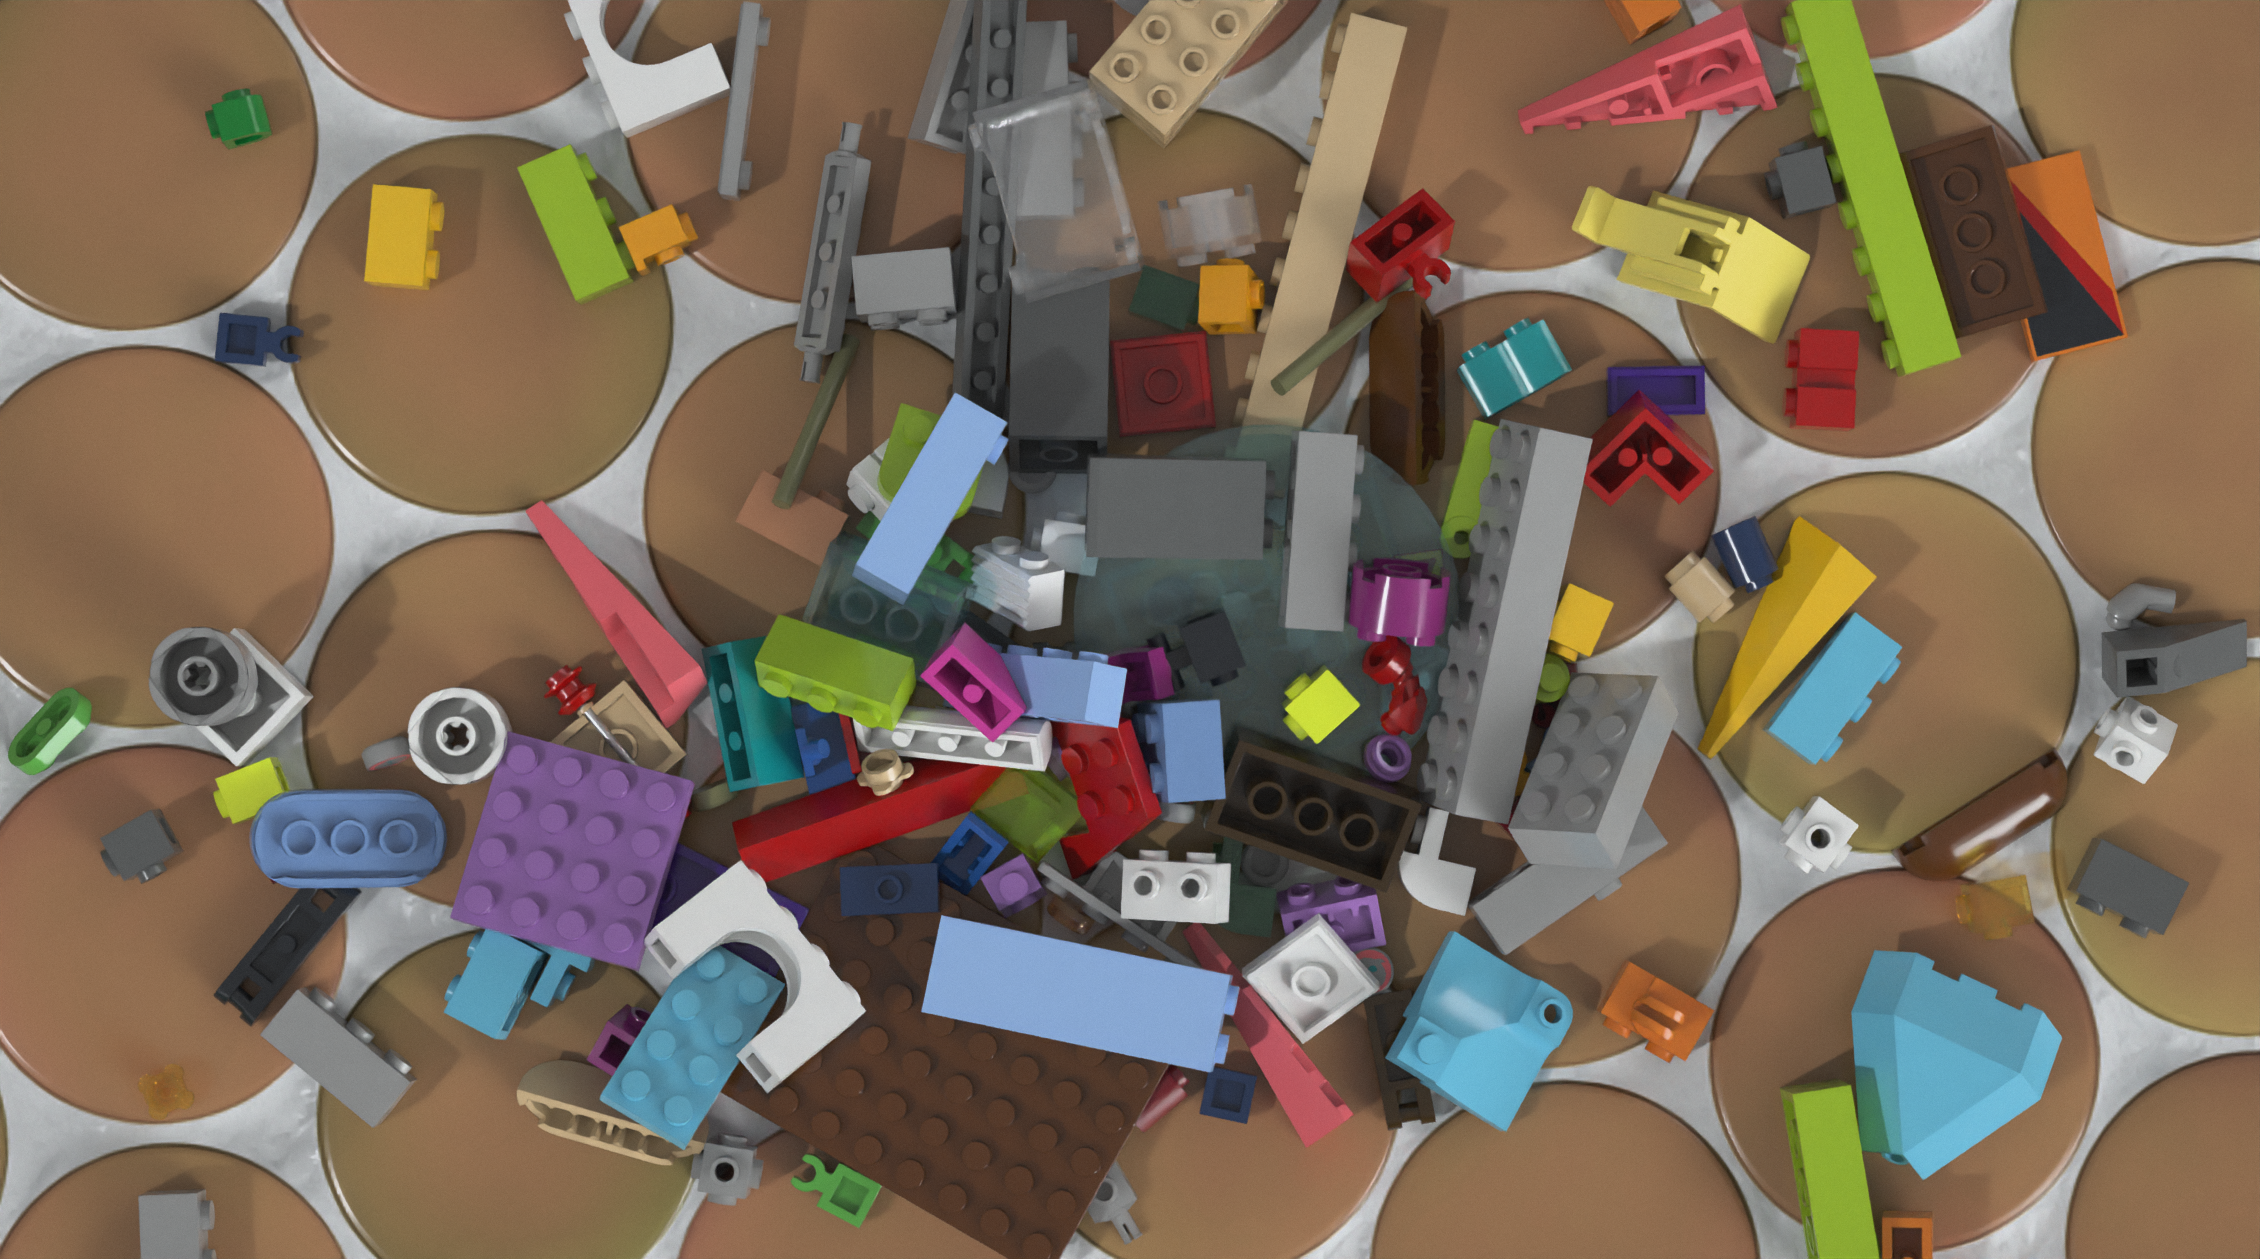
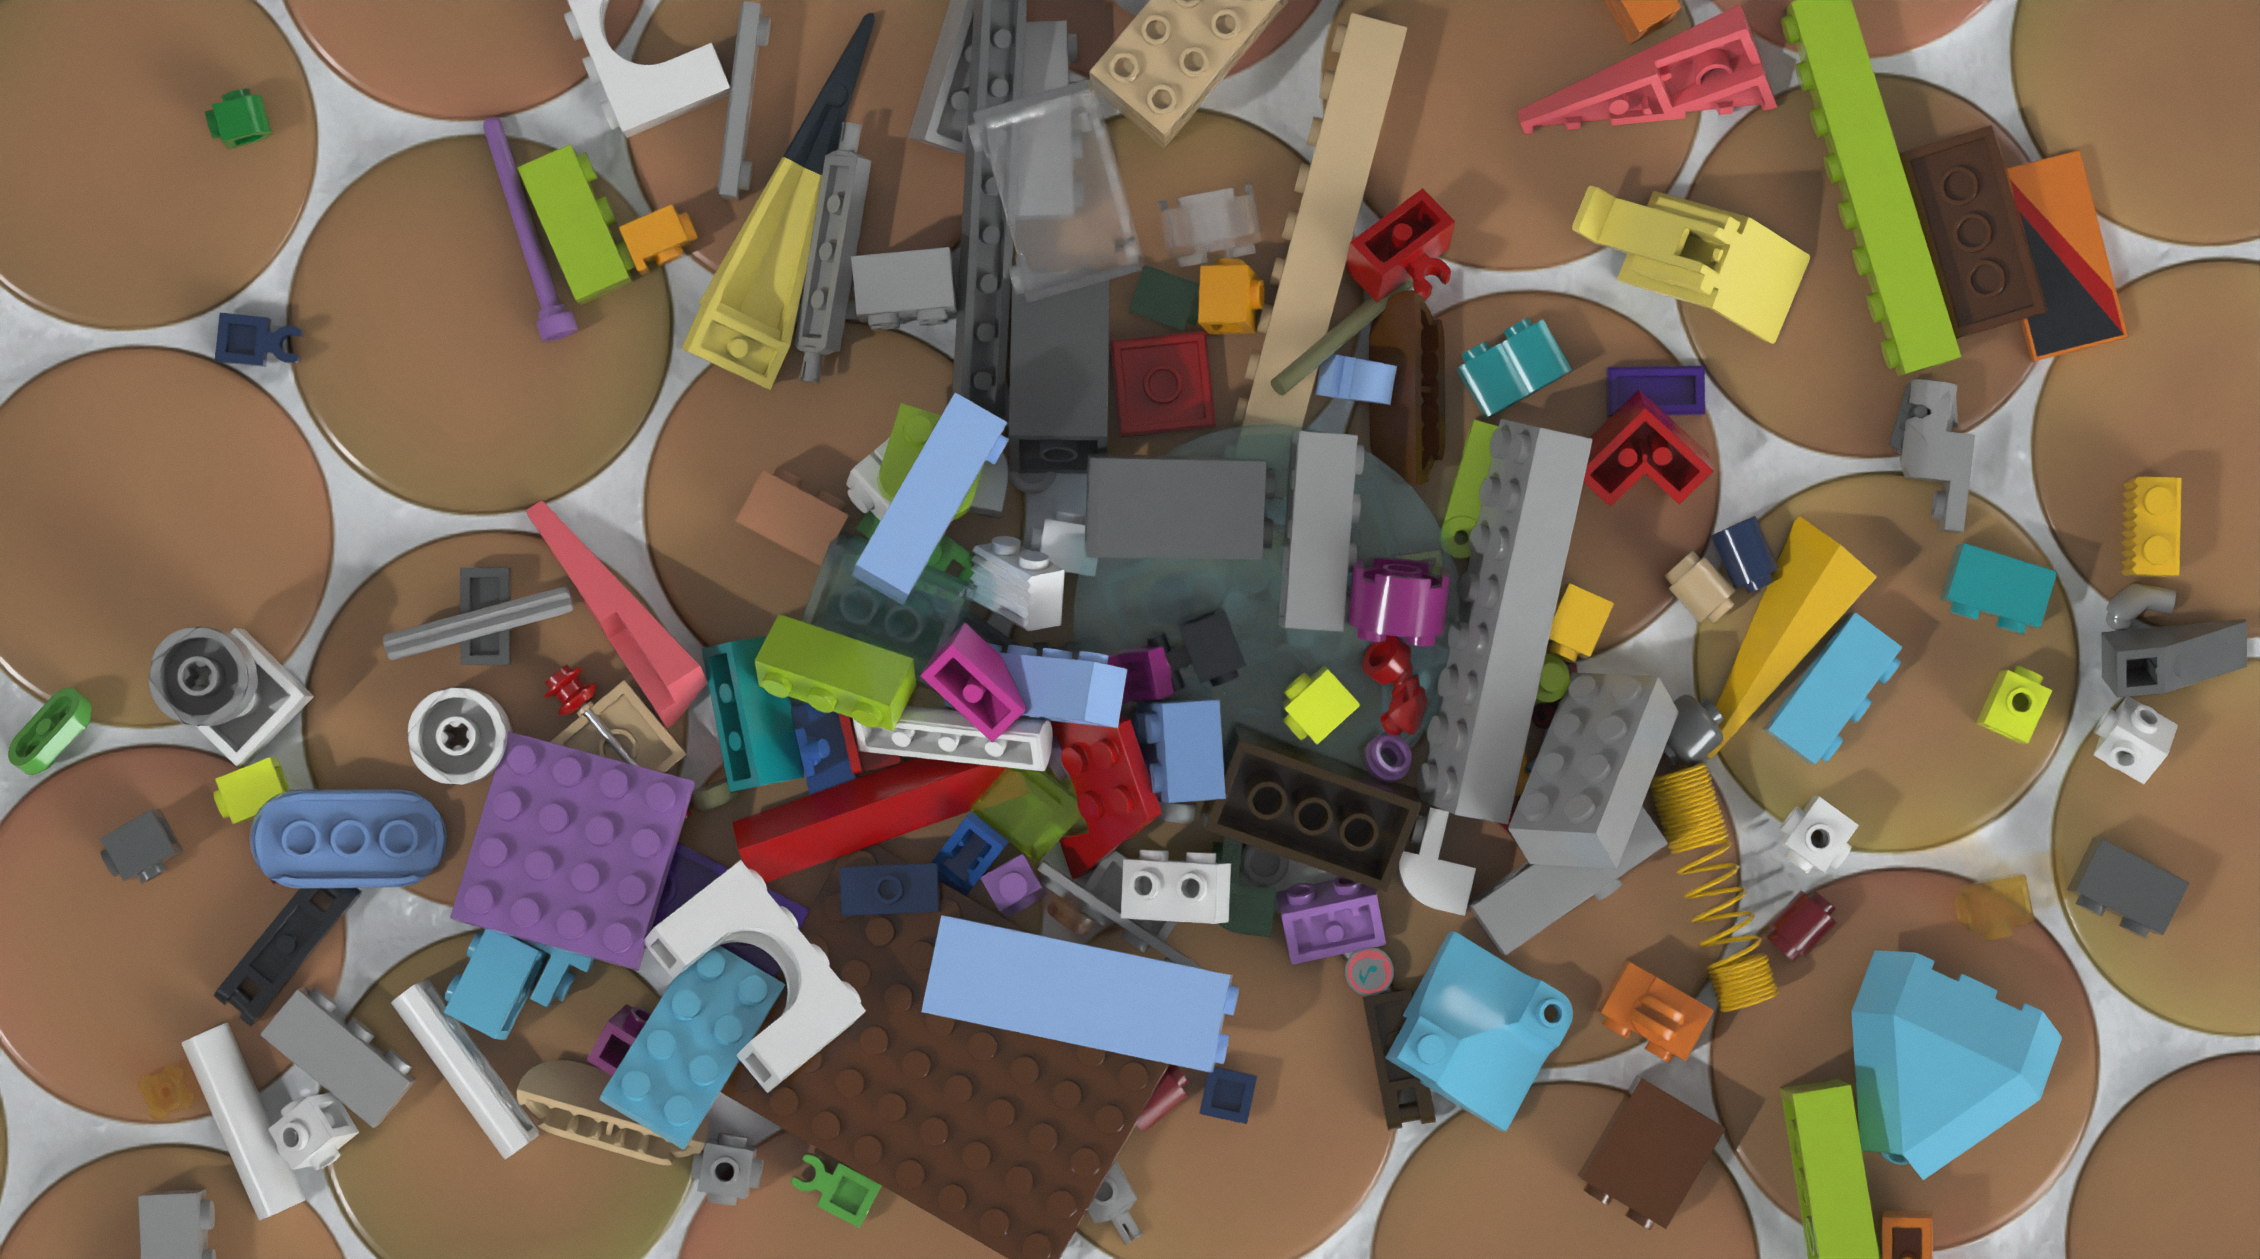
light grey tile [361,736,412,771] -> none
yellow brick [364,184,444,290] -> none
olive bar [772,334,860,509] -> none
tan plate [857,749,914,796] -> none
coral wedge [1182,923,1354,1148] -> none
white plate [1242,913,1379,1044] -> none
dark grey brick [1764,141,1836,219] -> none
red brick [1782,328,1859,431] -> none
reddish brown brick [1891,747,2068,881] -> none
none -> white brick [181,1023,306,1221]
none -> white brick [268,1093,359,1170]
none -> light grey axle [383,587,574,660]
none -> white brick [391,979,539,1160]
none -> dark grey plate [460,568,511,665]
none -> medium lavender piece [483,117,579,342]
none -> light yellow plate [681,13,875,390]
none -> light blue leg [1315,354,1397,405]
none -> reddish brown brick [1578,1075,1726,1230]
none -> yellow piece [1649,762,1779,1012]
none -> dark grey head [1663,695,1724,767]
none -> dark red brick [1765,890,1837,962]
none -> light grey plate [1889,379,1975,534]
none -> teal brick [1939,543,2057,635]
none -> neon yellow brick [1976,666,2053,744]
none -> yellow brick [2120,477,2182,577]

